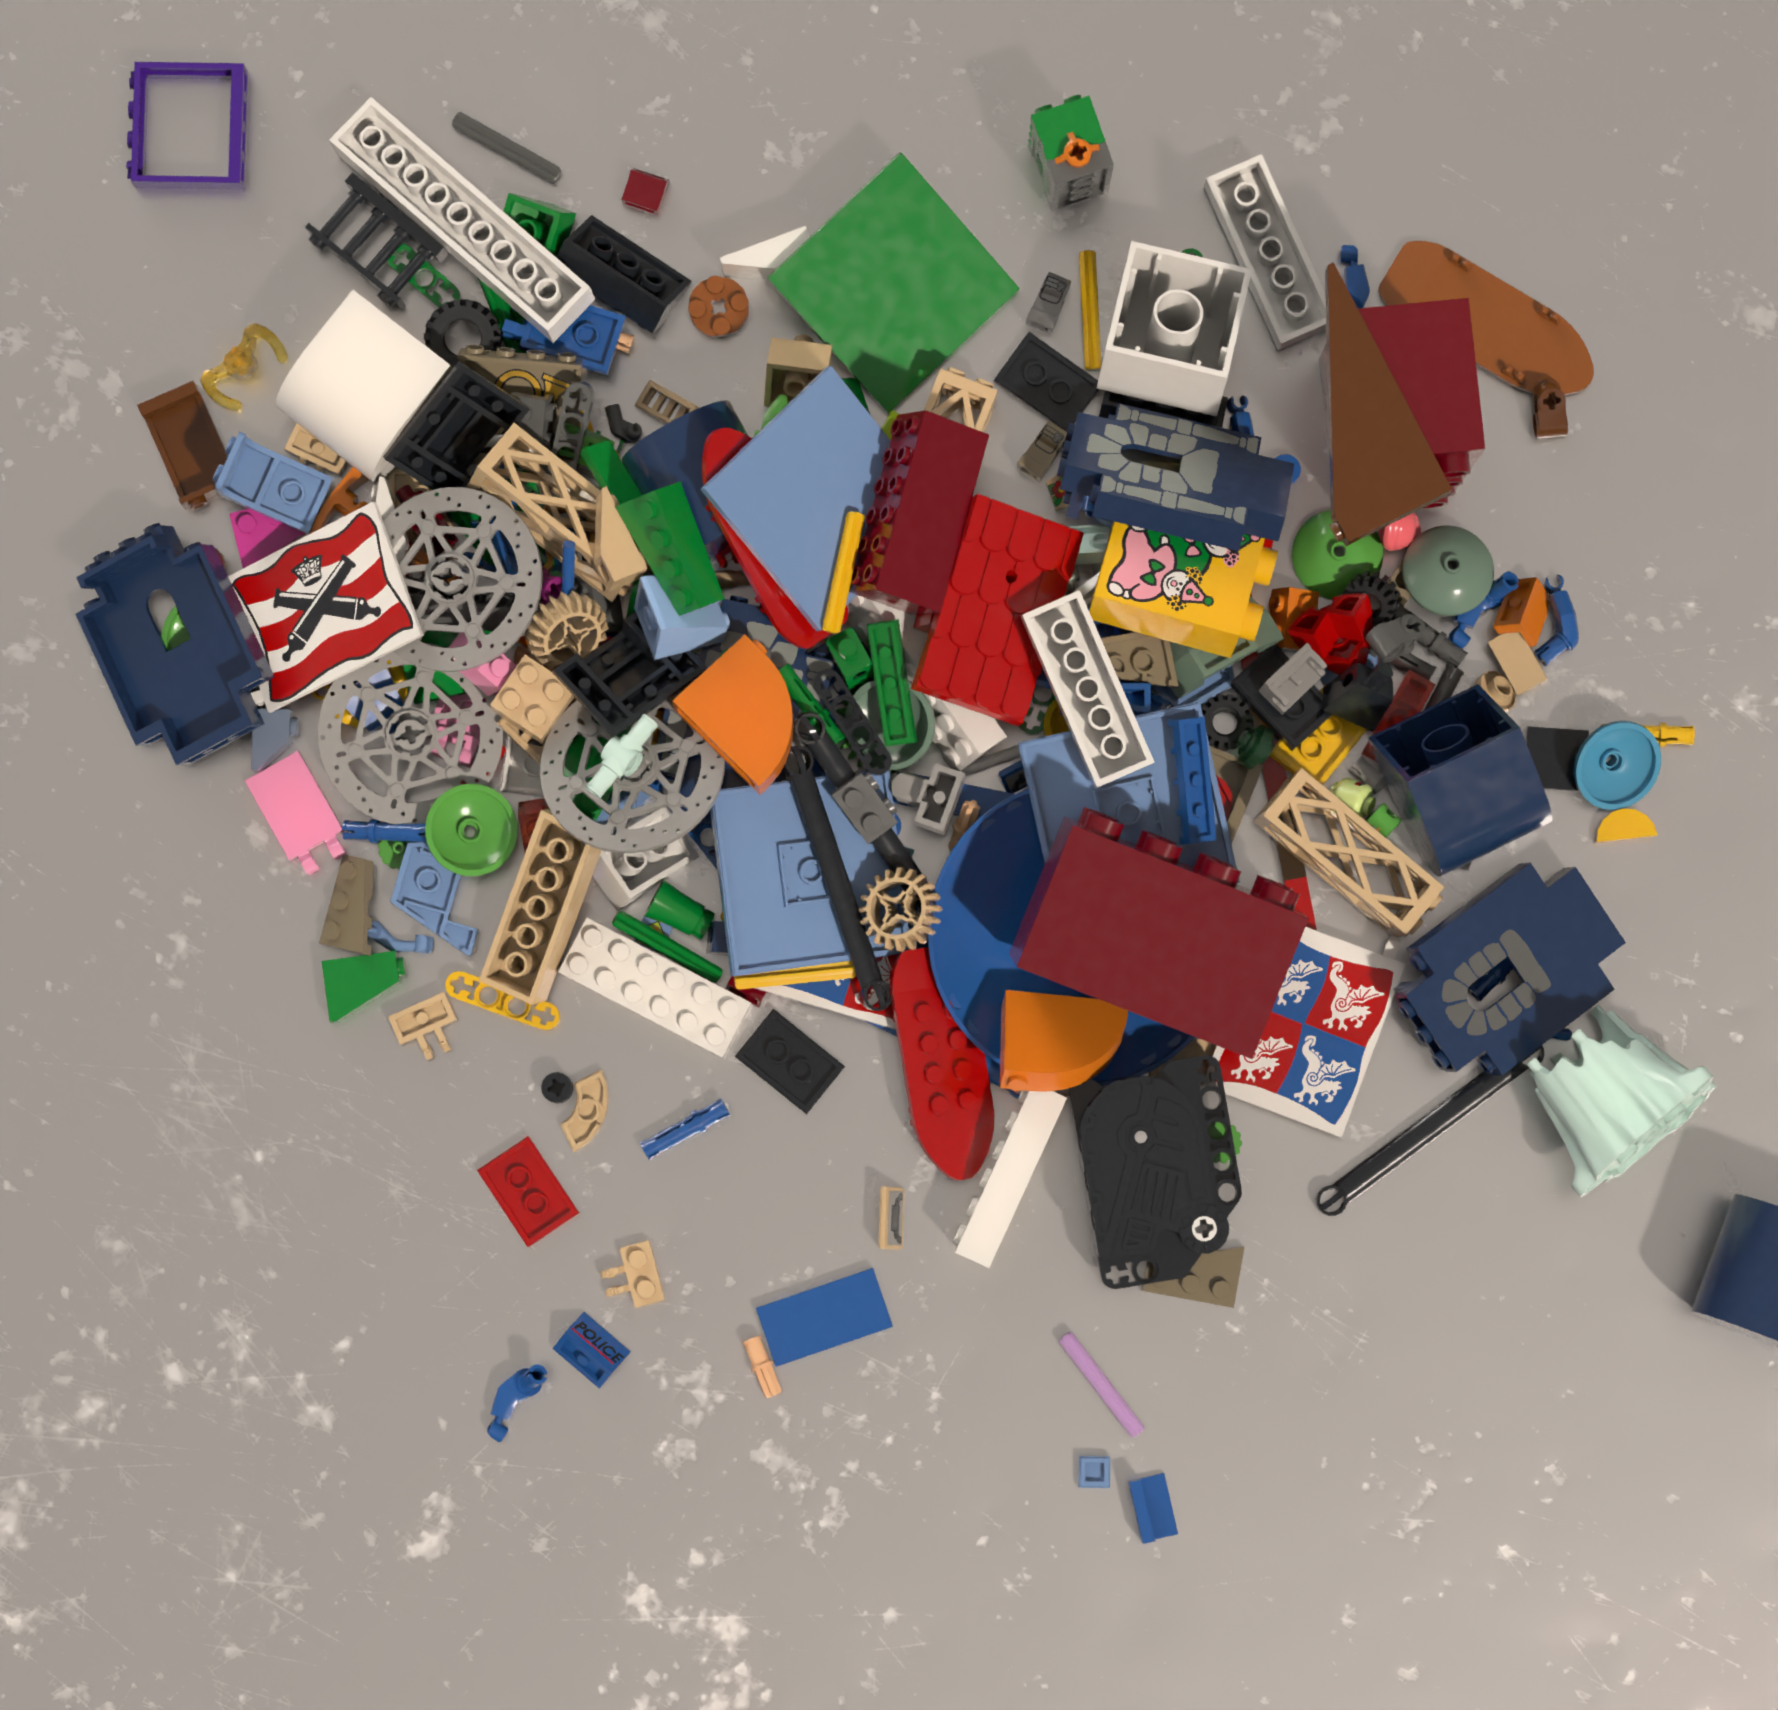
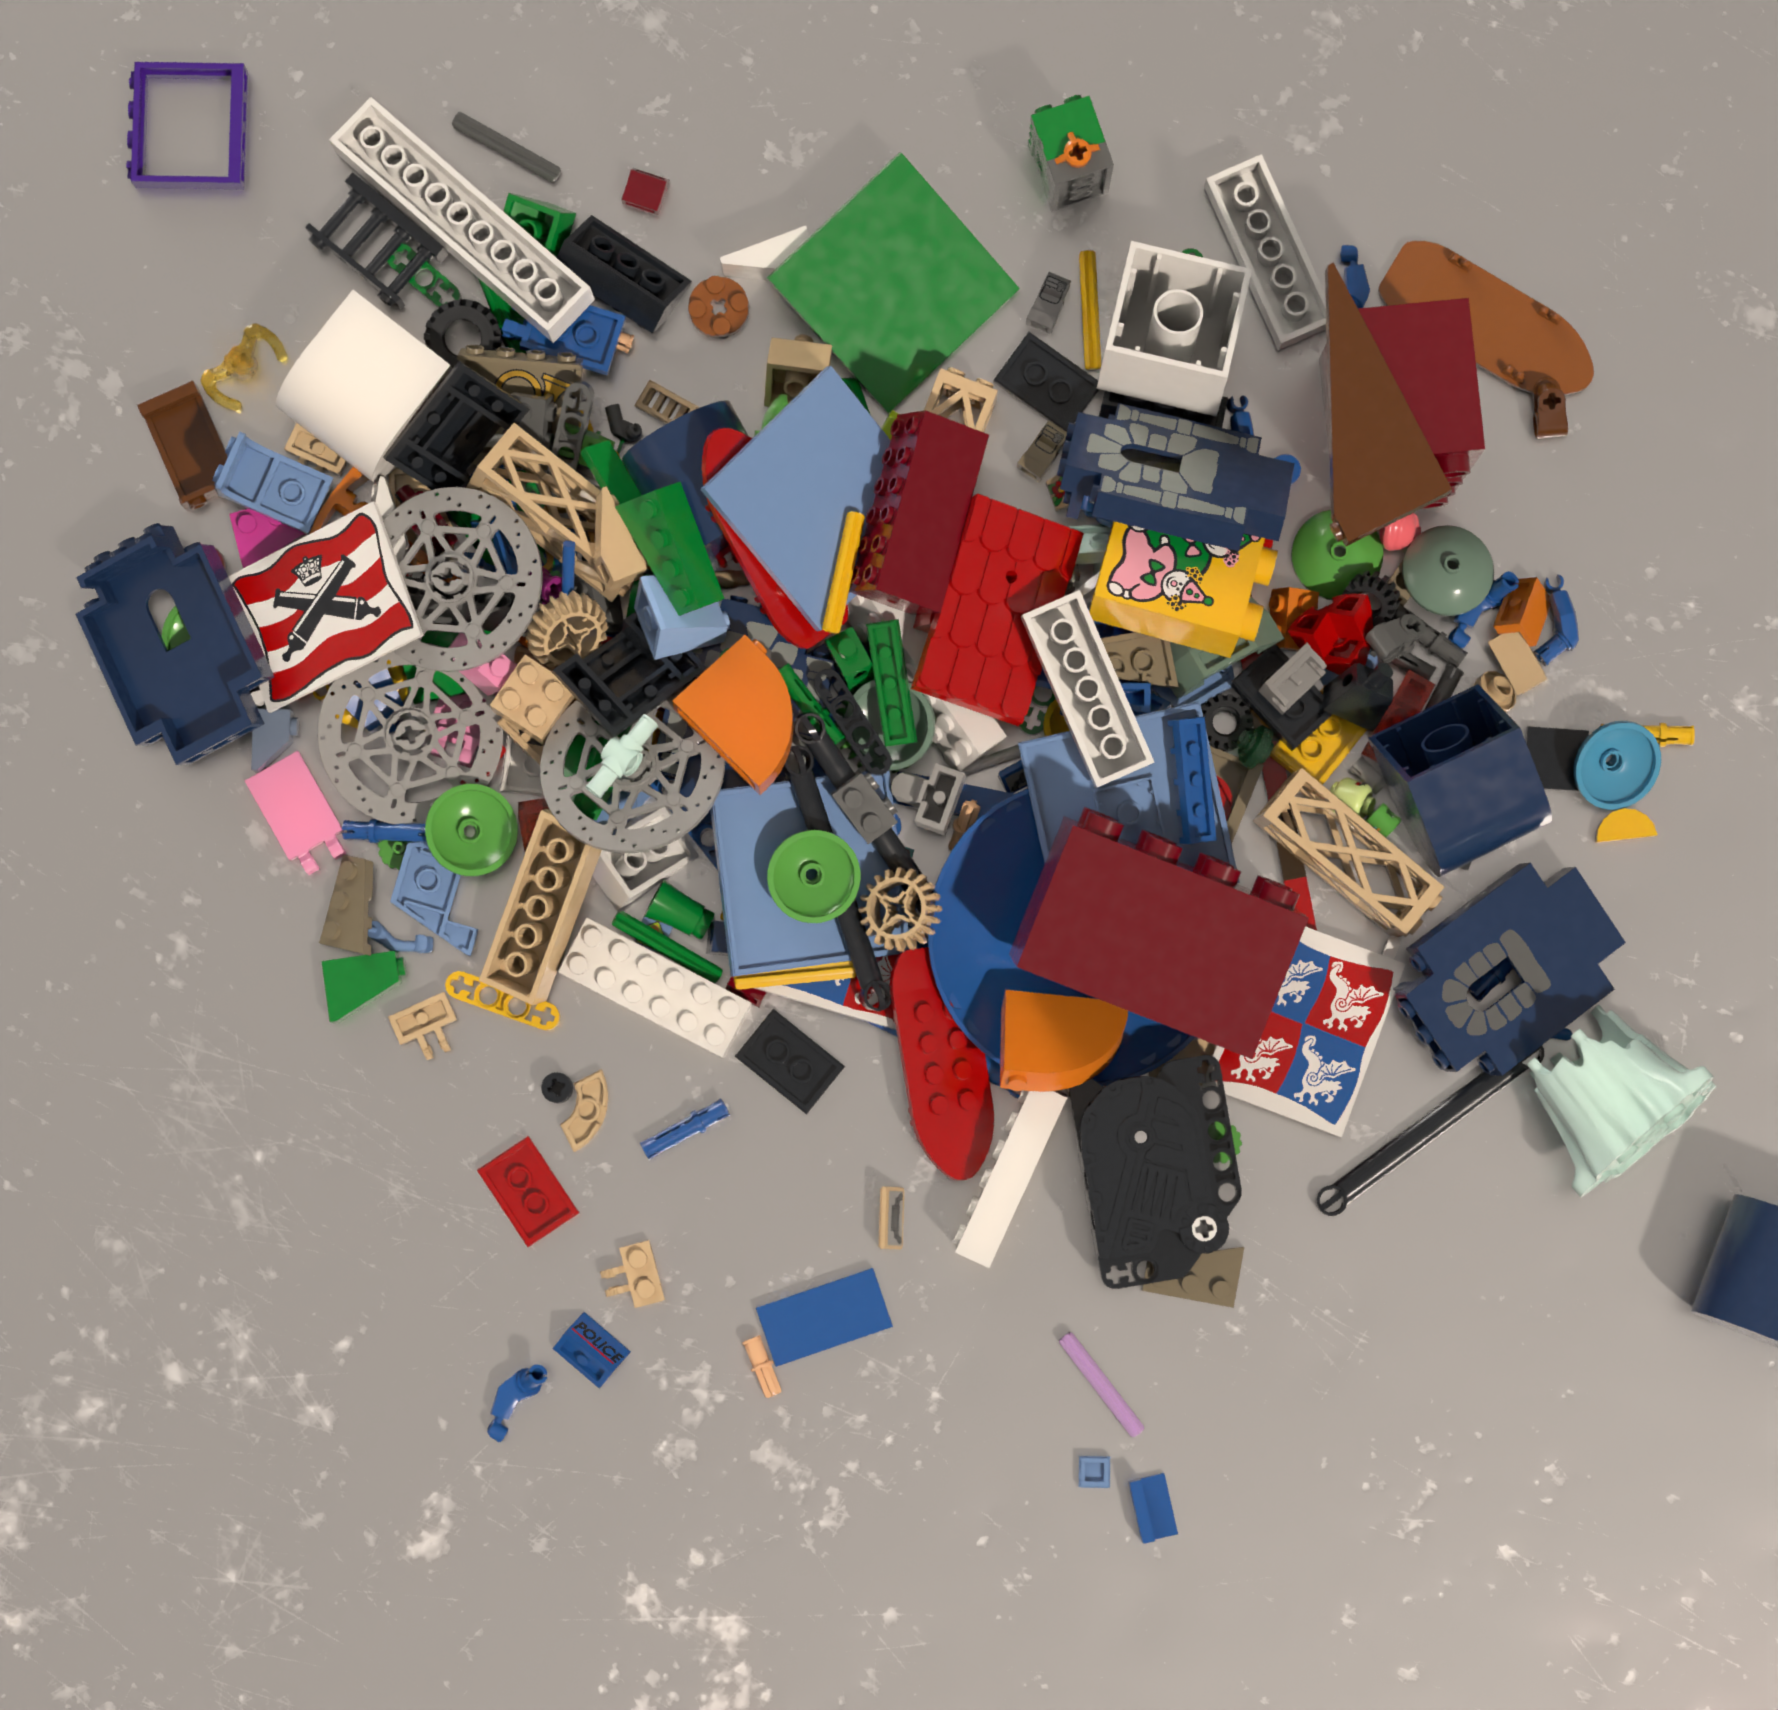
none -> bright green dish [767,830,861,923]

